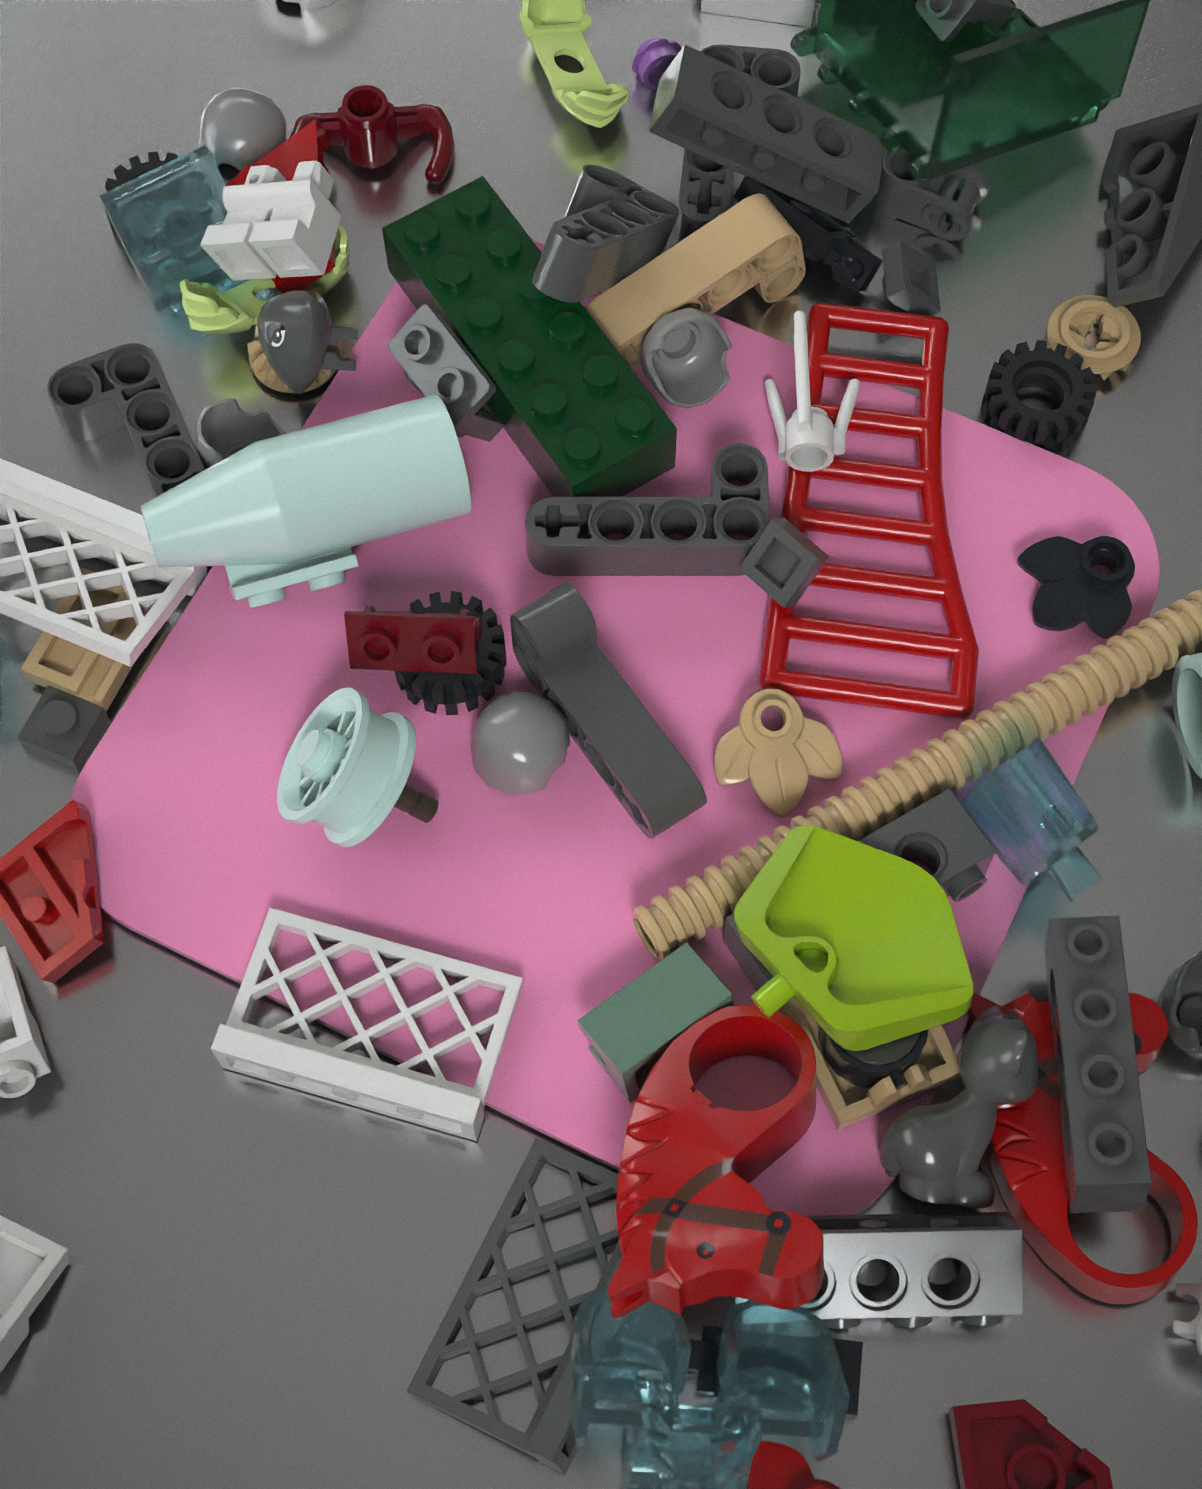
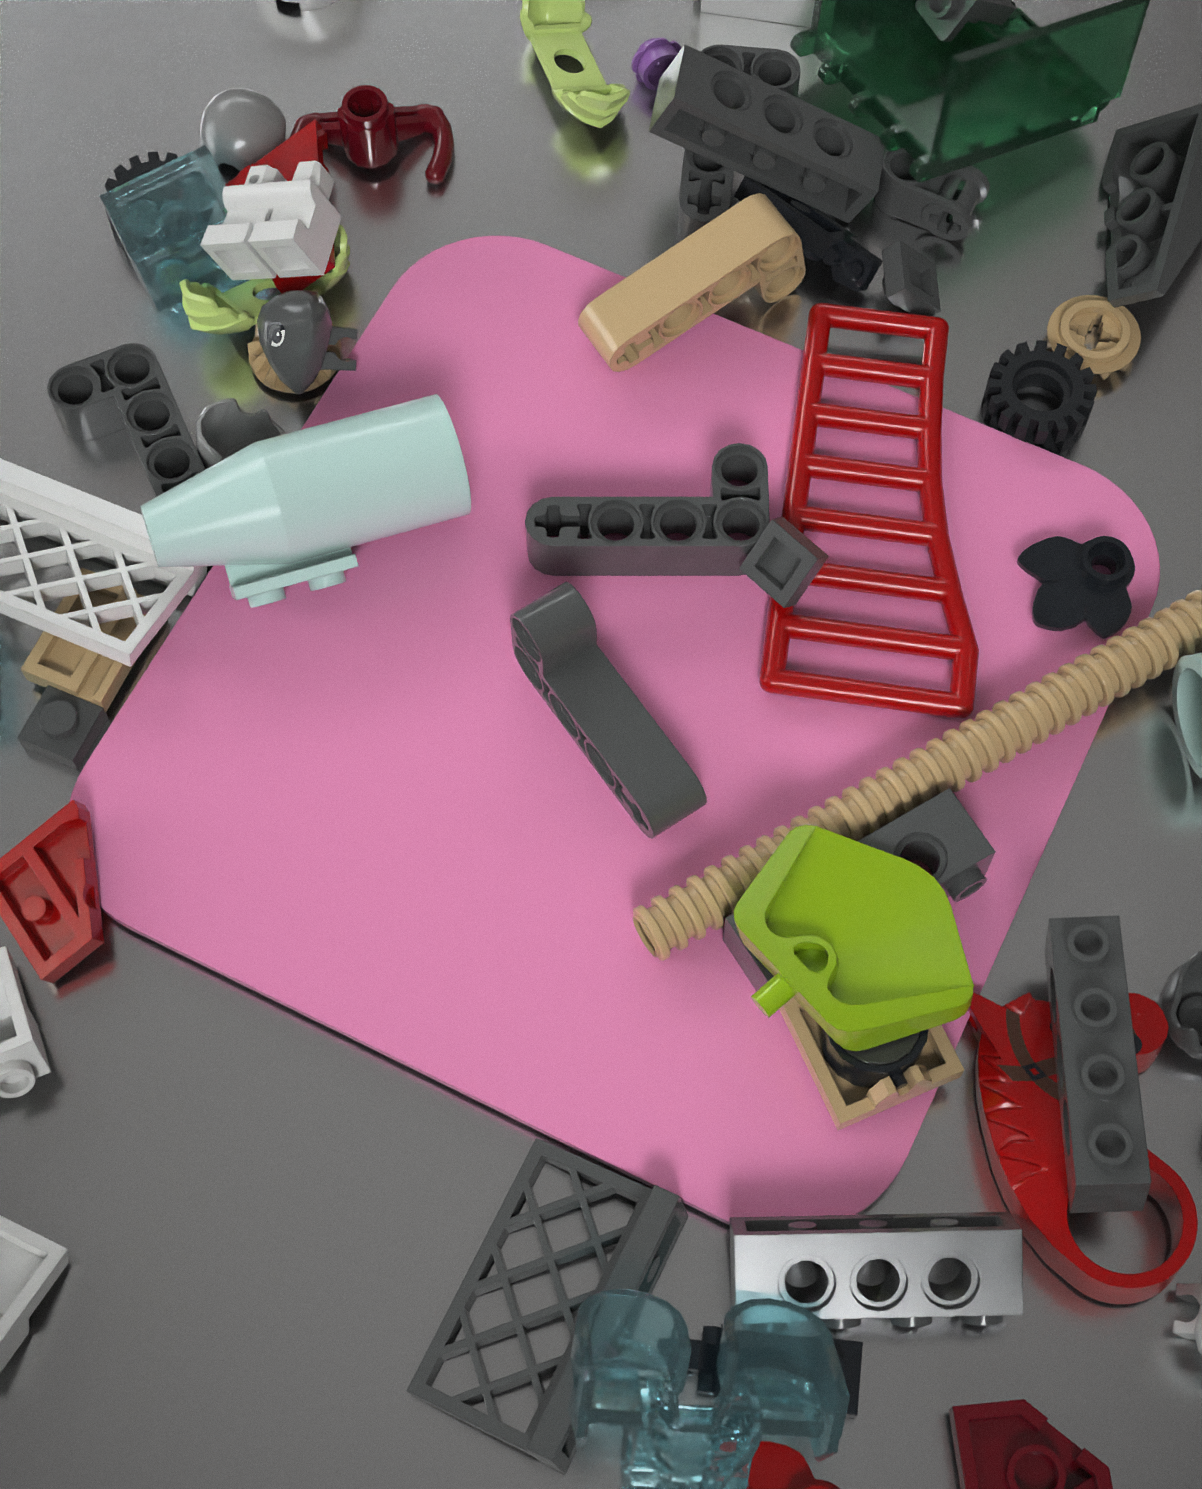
white fence [211,907,524,1141] -> none
light aqua wheel [277,687,439,847] -> none
dark red hinge [344,606,482,674] -> none
dark green brick [382,176,677,497] -> none
dark grey bracket [386,304,505,442] -> none
black tyre [394,591,507,715] -> none
light grey hair [471,691,570,795] -> none
dark grey beam [532,164,679,303] -> none
sand green hinge [577,942,734,1103] -> none
red animal [608,1005,824,1318] -> none
light grey hair [641,307,732,409] -> none
tan plate [714,689,843,817] -> none
white plant [764,310,860,472] -> none
dark grey animal [880,1005,1038,1208] -> none
clear light blue torso [960,738,1102,902] -> none

